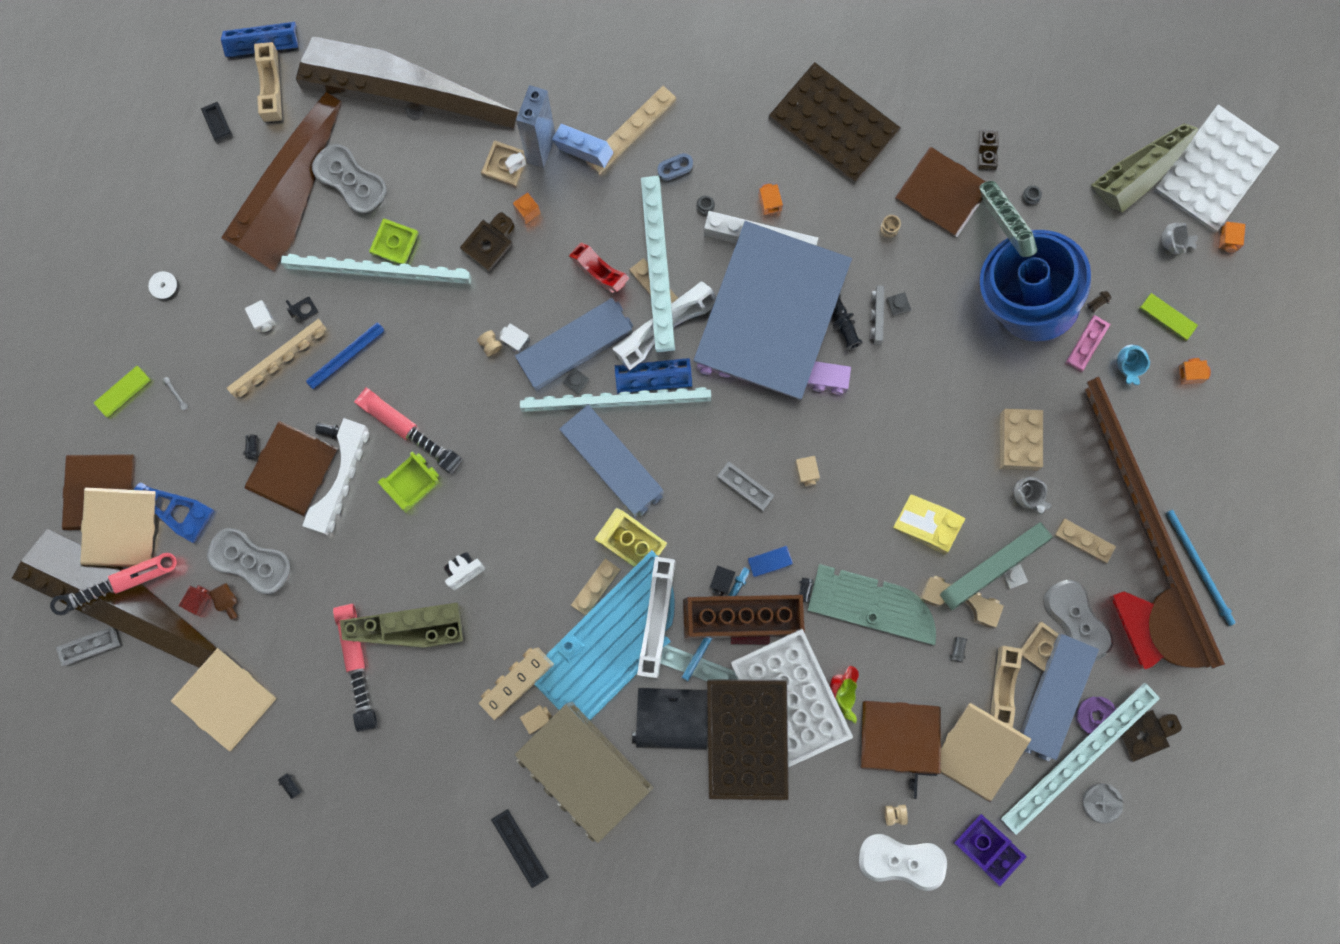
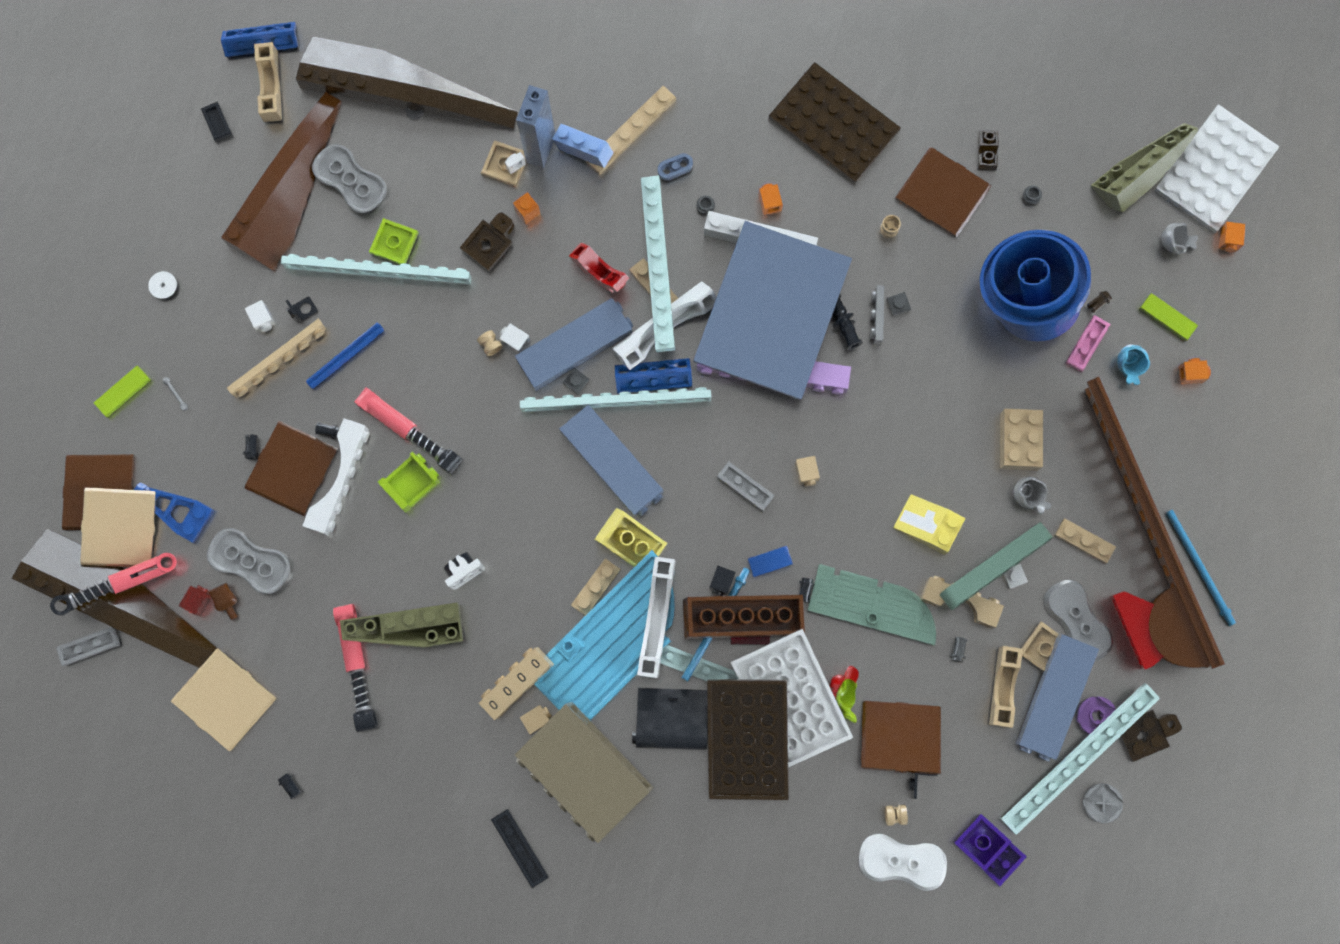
tan piece [941,703,1031,802] -> none
sand green beam [980,181,1037,257] -> none

